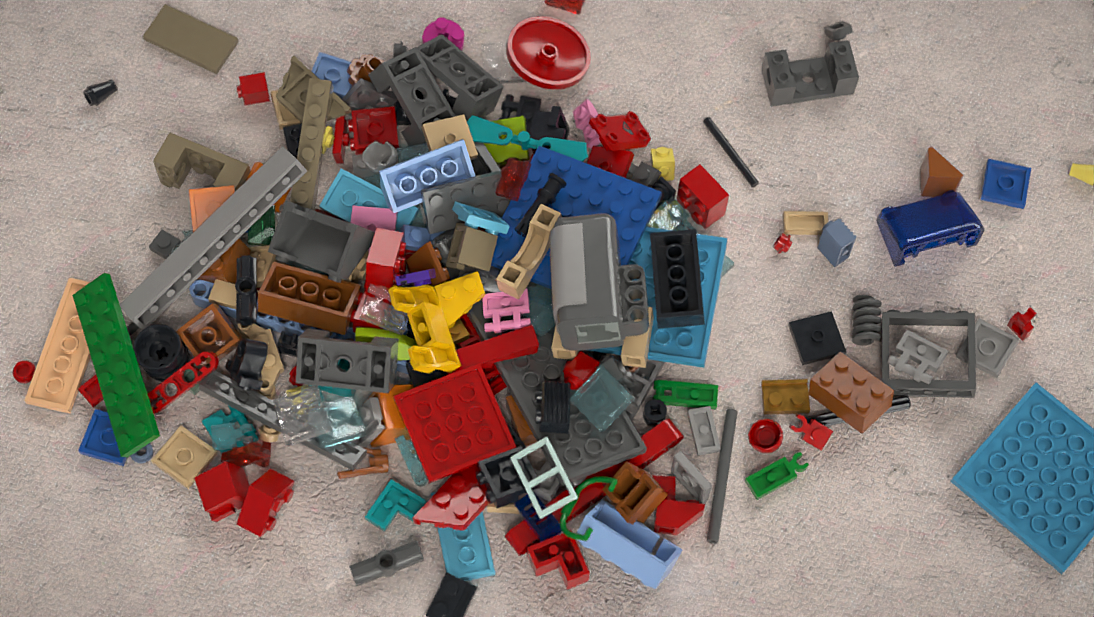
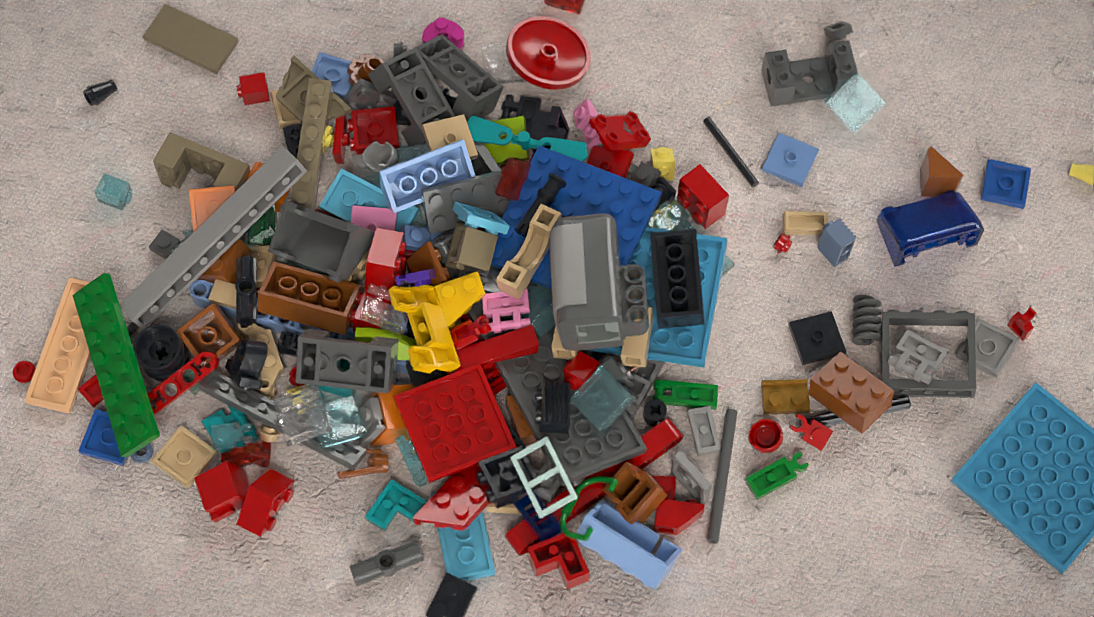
none -> clear light blue brick [95,174,133,211]
none -> red plate [450,315,492,350]
none -> medium blue plate [762,133,819,187]
none -> clear light blue plate [825,72,886,133]

